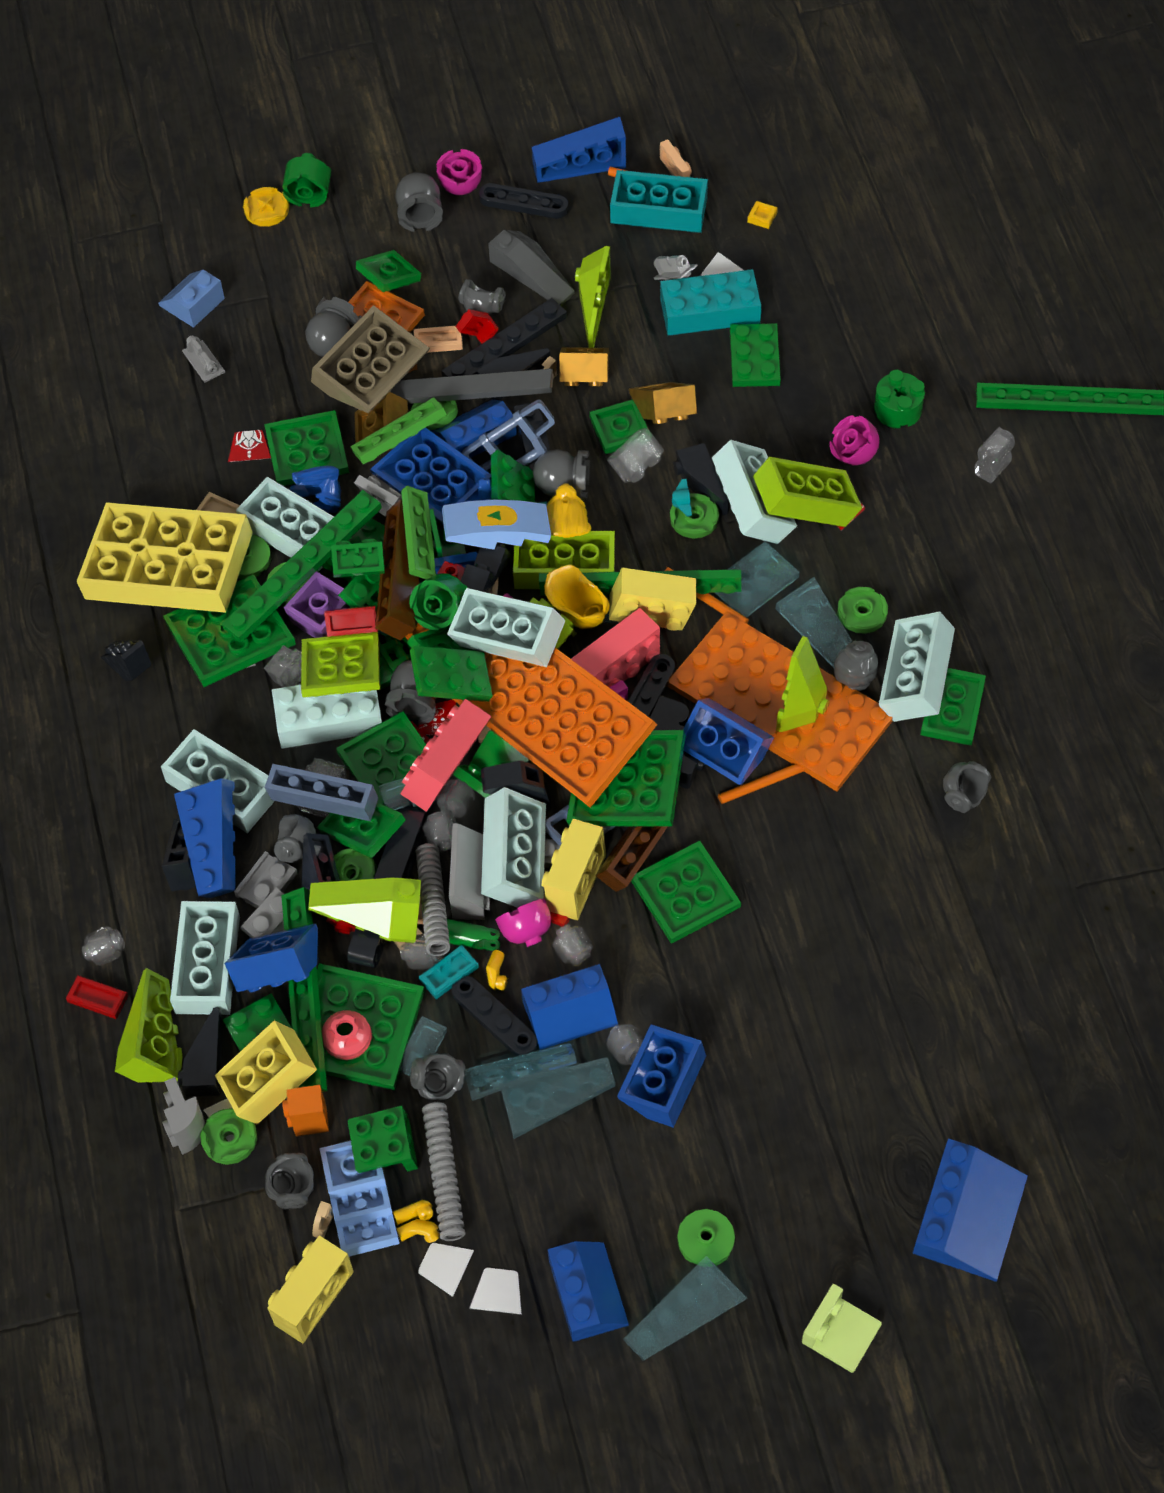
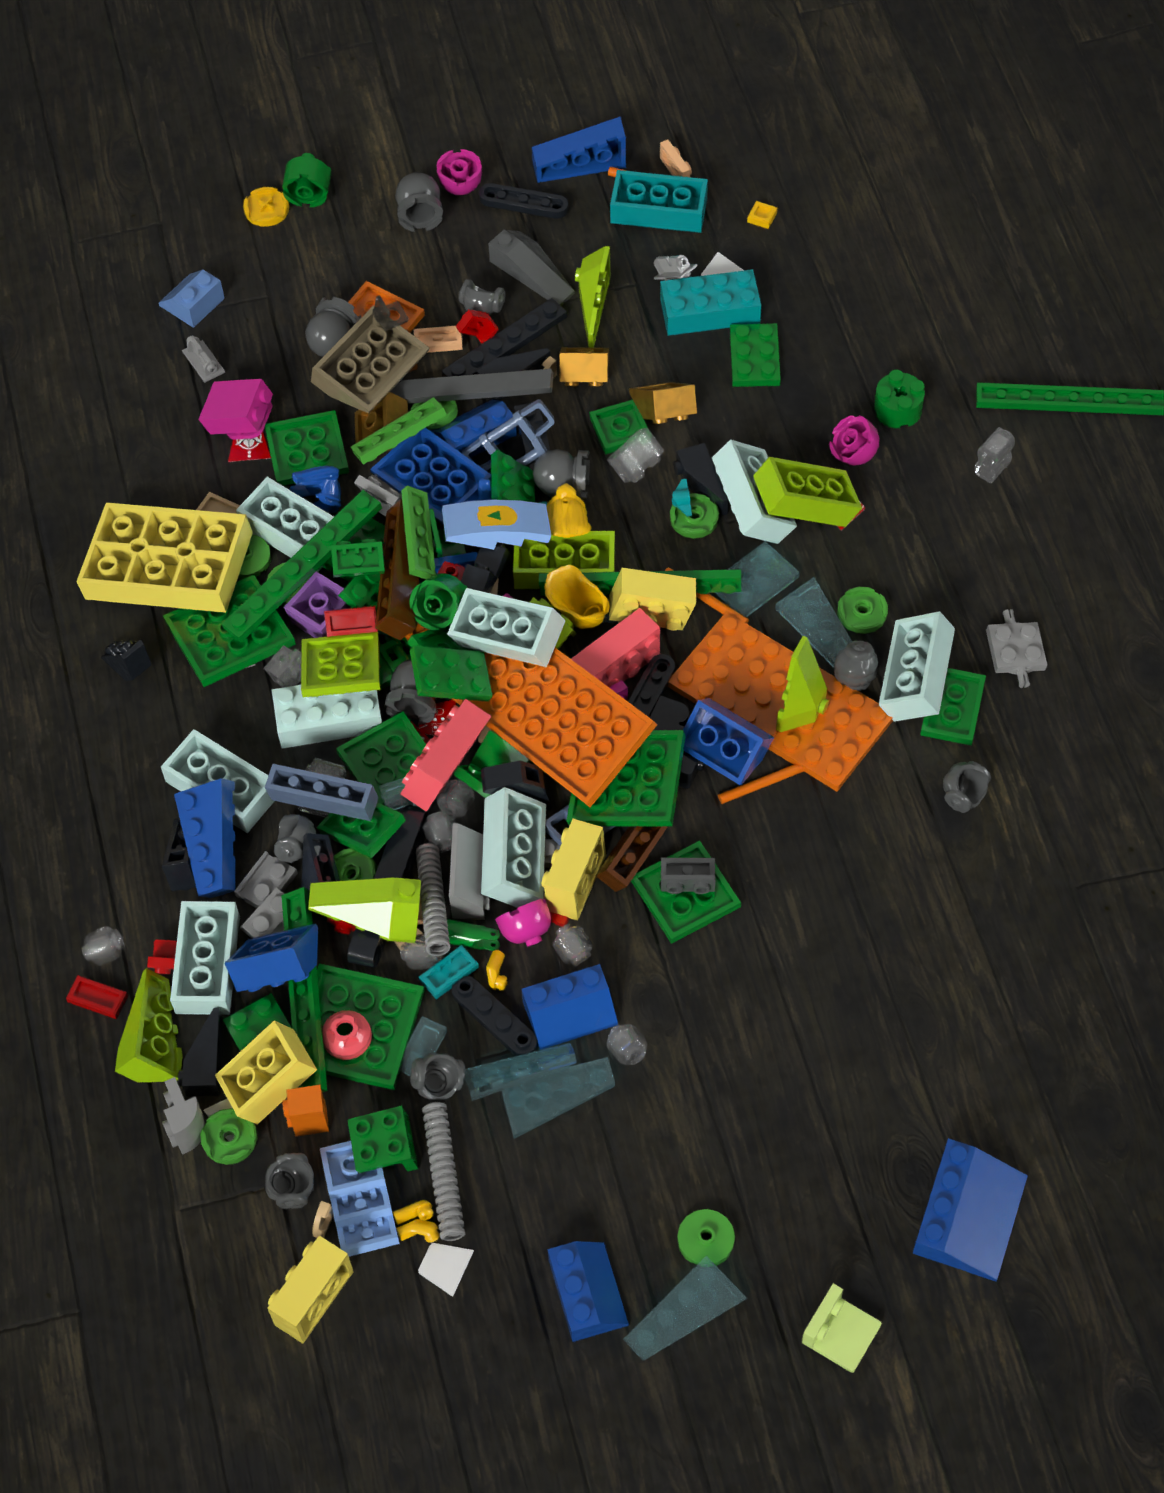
green plate [356,250,421,292] -> none
white sticker [470,1268,521,1314] -> none
blue slope [617,1025,706,1128] -> none
none -> red bracket [147,939,177,974]
none -> dark pink brick [198,379,273,439]
none -> clear smoke bracket [373,295,408,331]
none -> dark grey bracket [661,858,715,894]
none -> light grey plate [986,609,1047,688]

